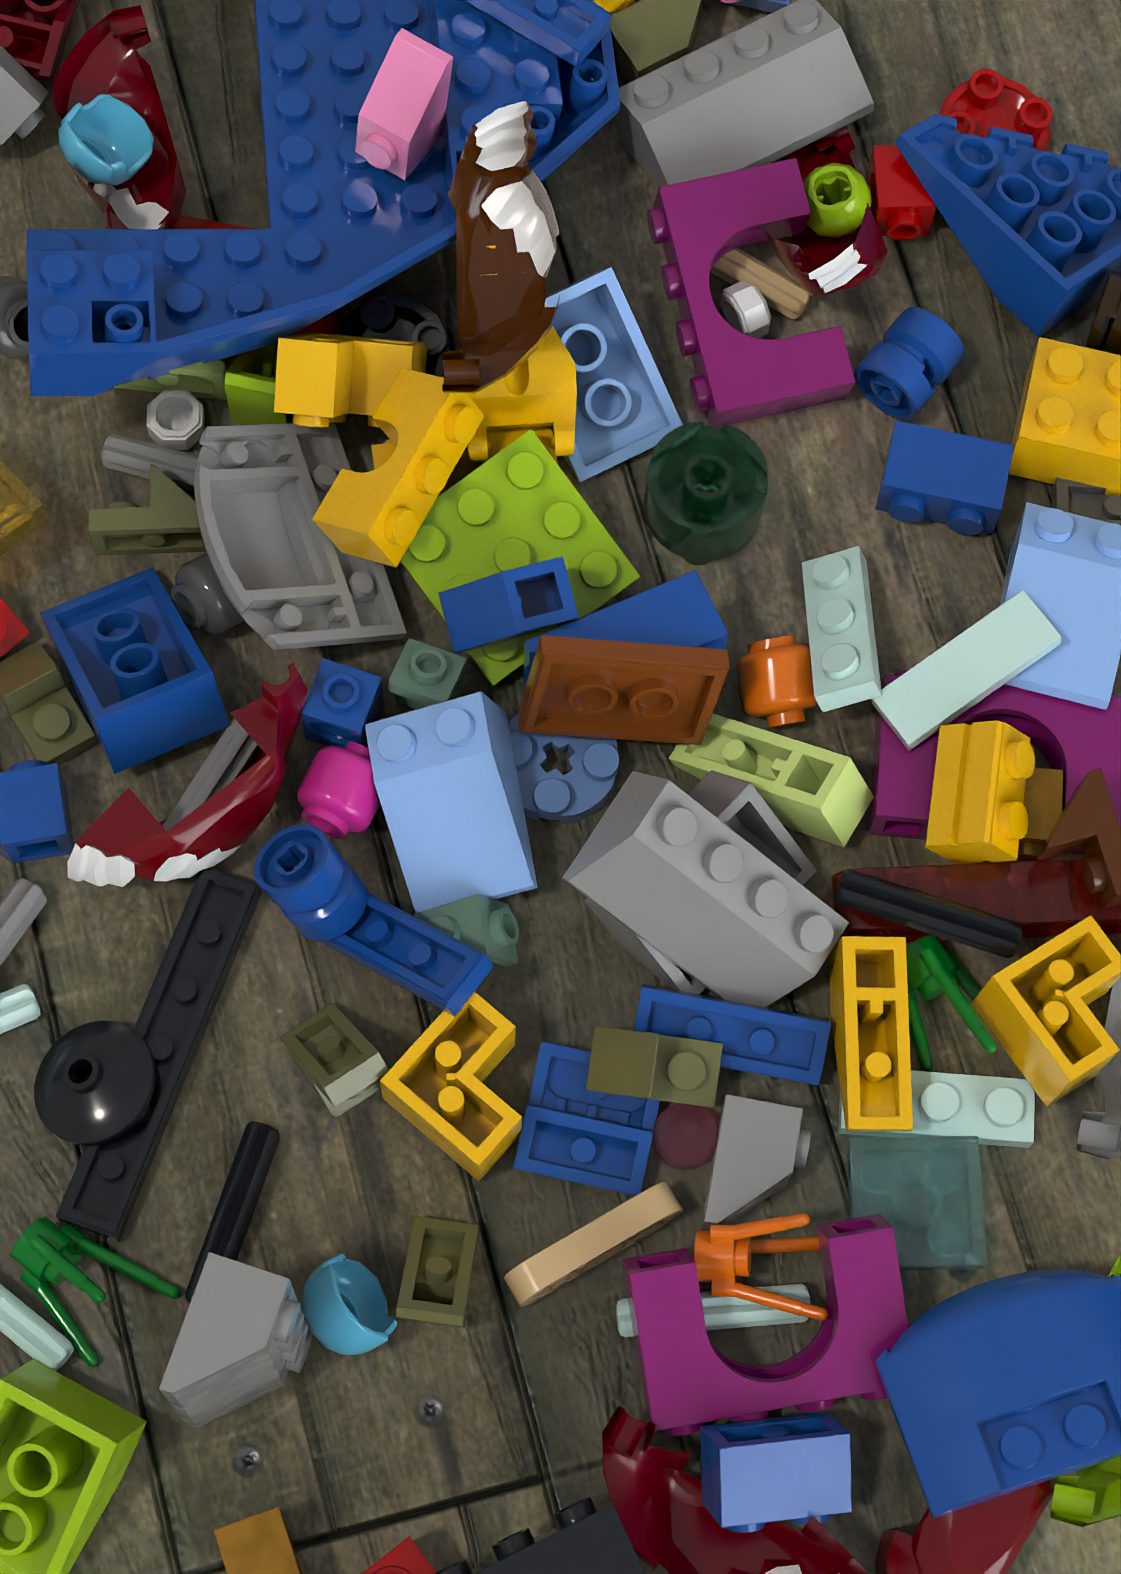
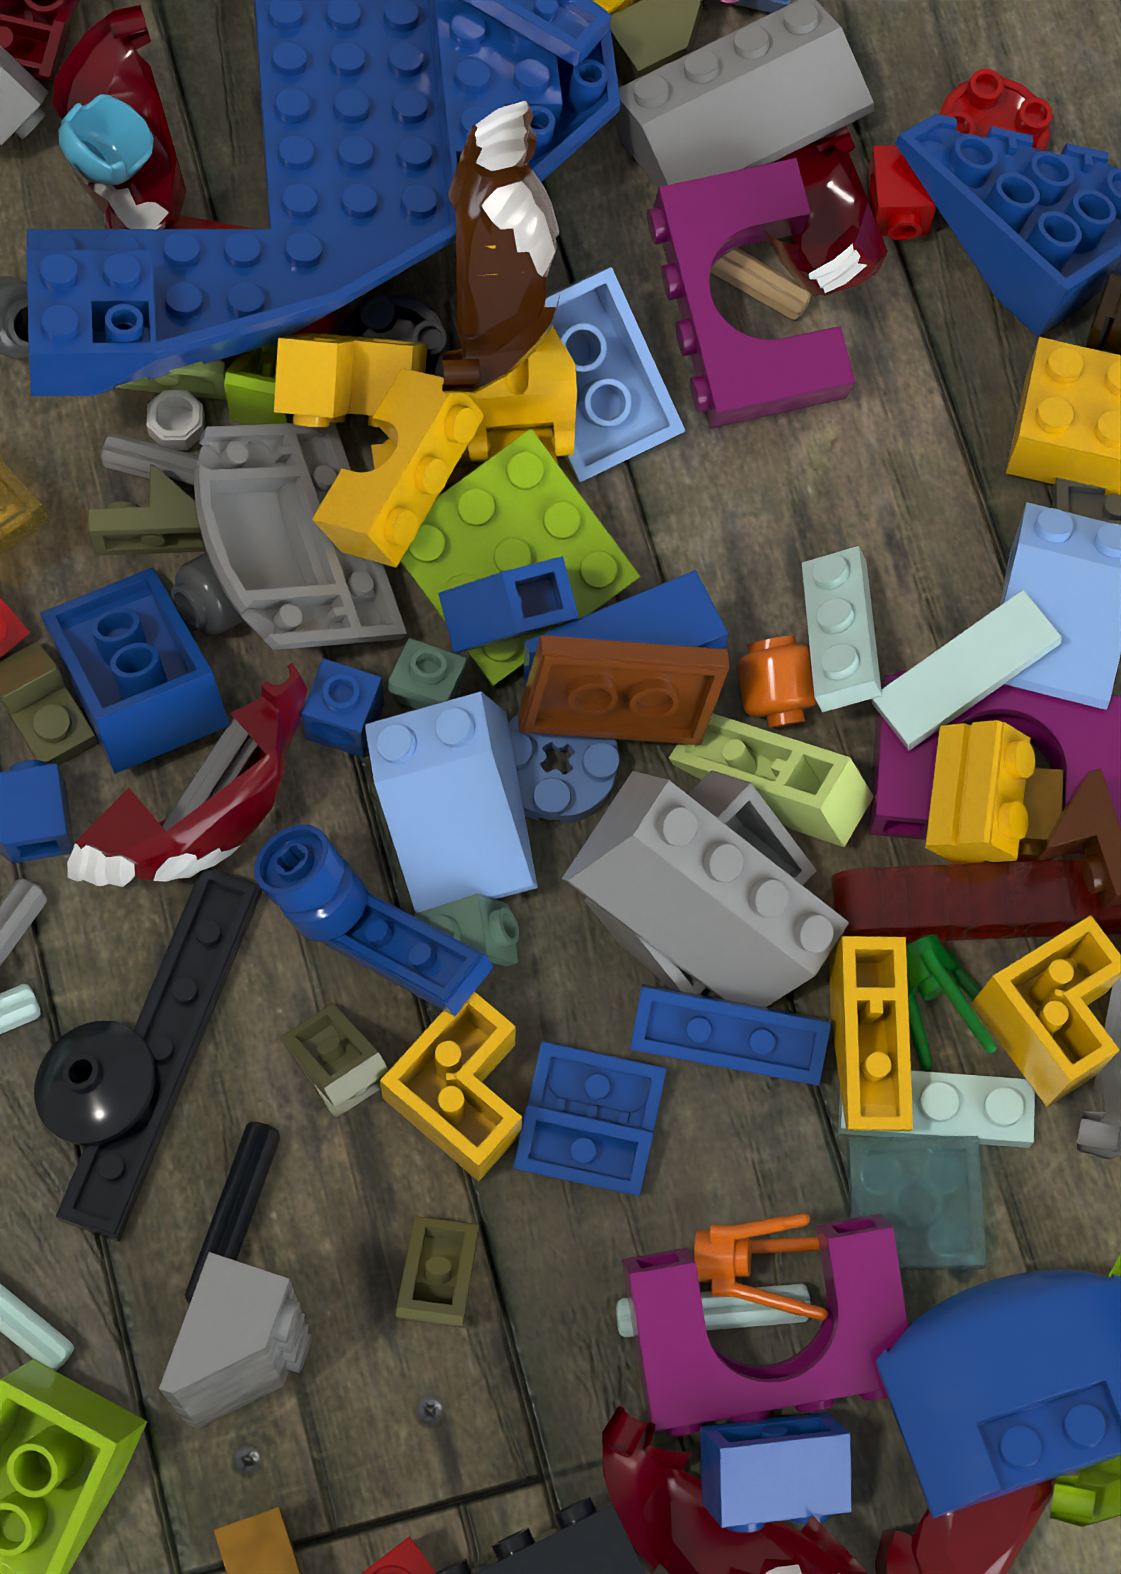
green plant [11,1216,180,1367] -> none
dark pink head [296,742,381,839] -> none
medium azure hair [302,1253,397,1355] -> none
bright pink slope [355,28,453,180] -> none
tan beam [504,1182,683,1307] -> none
olive slope [586,1026,723,1108] -> none
clear green brick [643,421,768,566] -> none
clear pink tile [652,1103,718,1171] -> none
light grey slope [701,1094,811,1230] -> none
white tile [720,280,771,338] -> none
lime piece [803,162,872,238] -> none
black axle [835,869,1022,958] -> none
blue wheel [854,307,965,421] -> none
blue brick [875,420,1014,535] -> none

